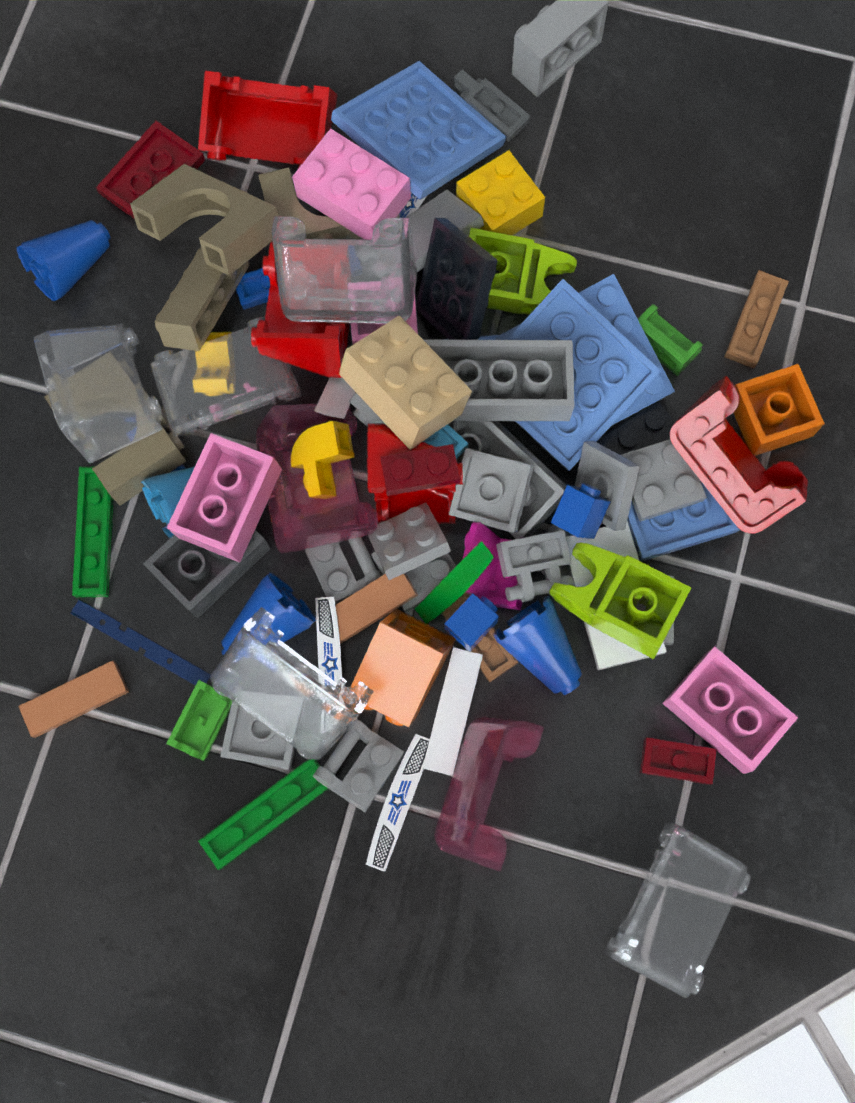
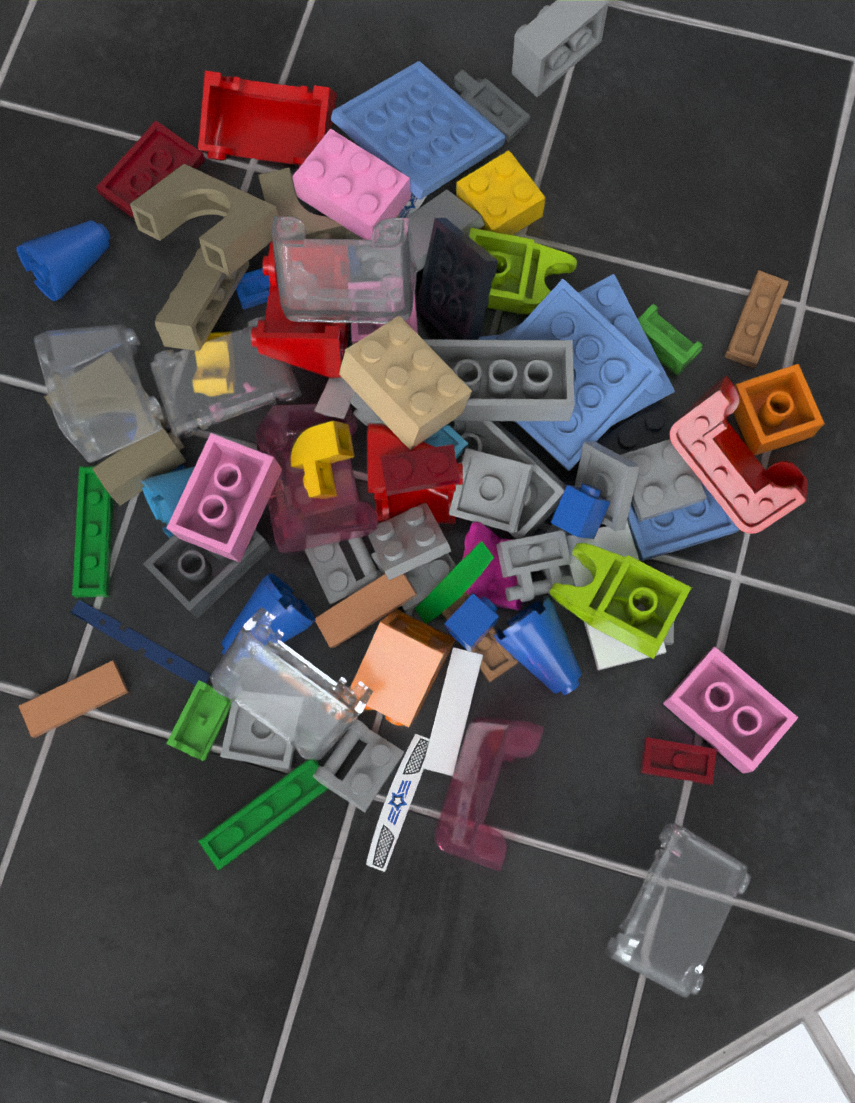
white sticker [315,596,342,733] -> none

